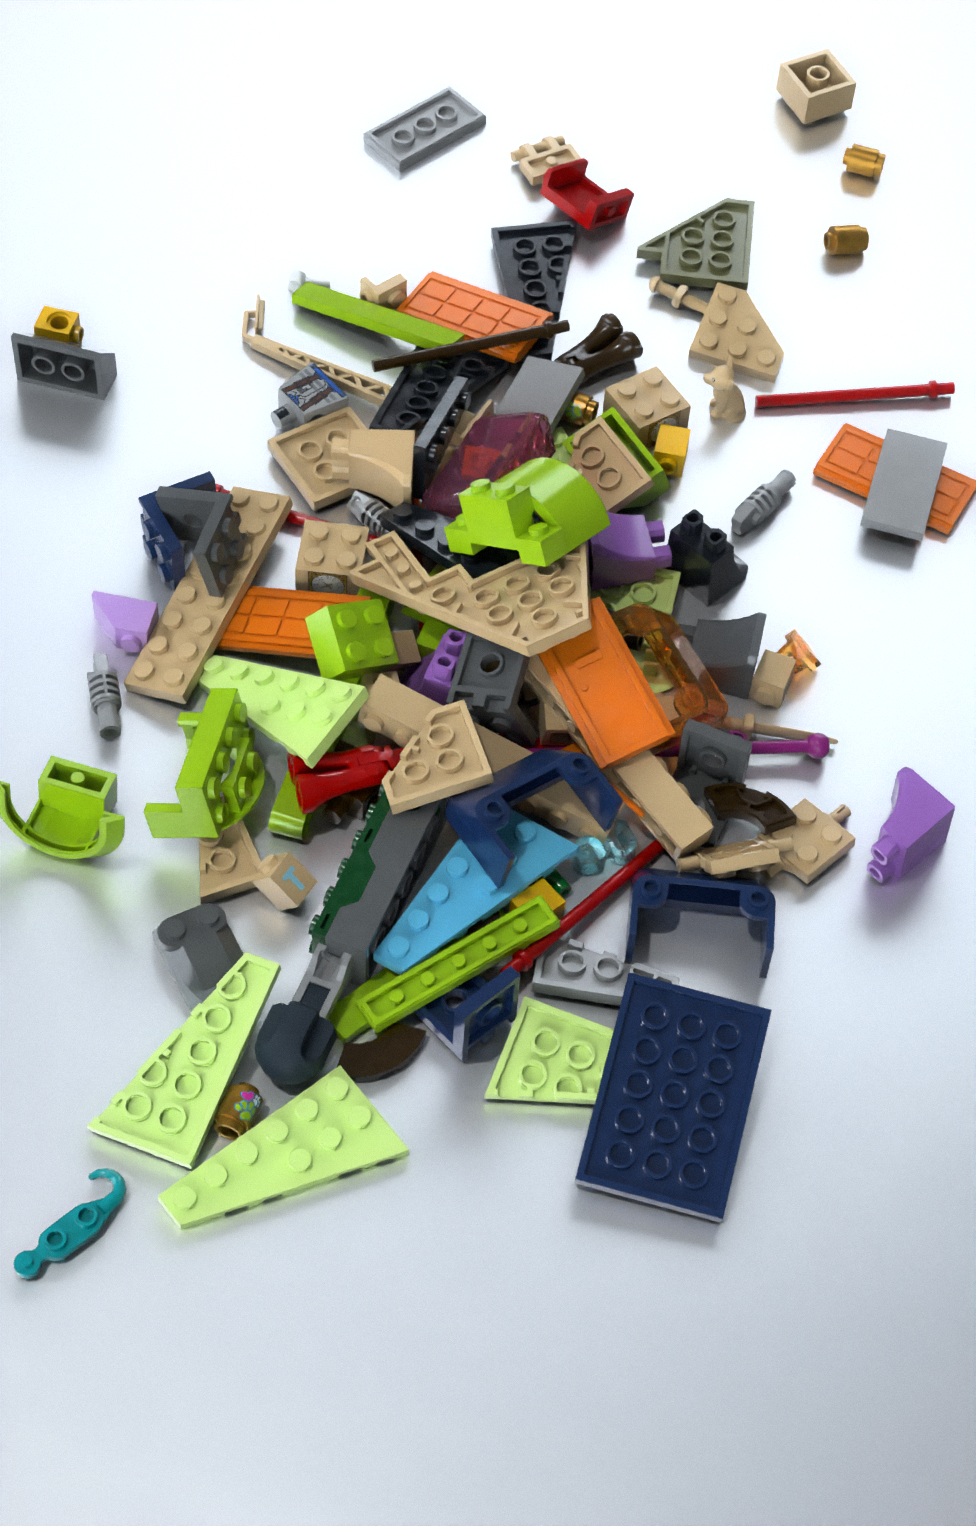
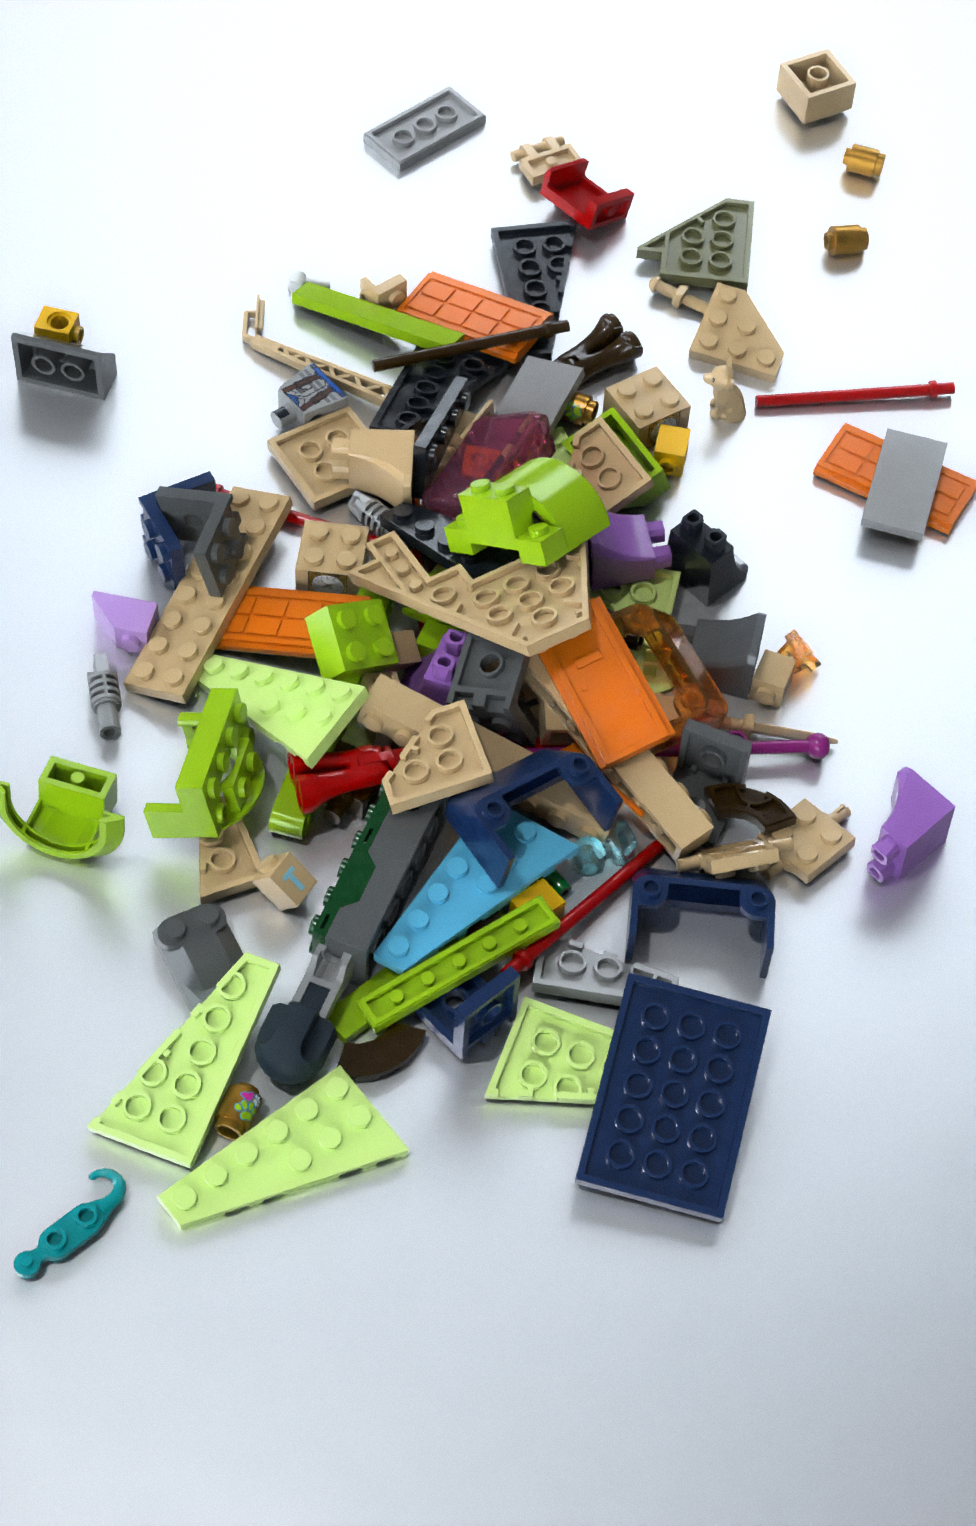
light grey hinge [731,469,797,536] -> none

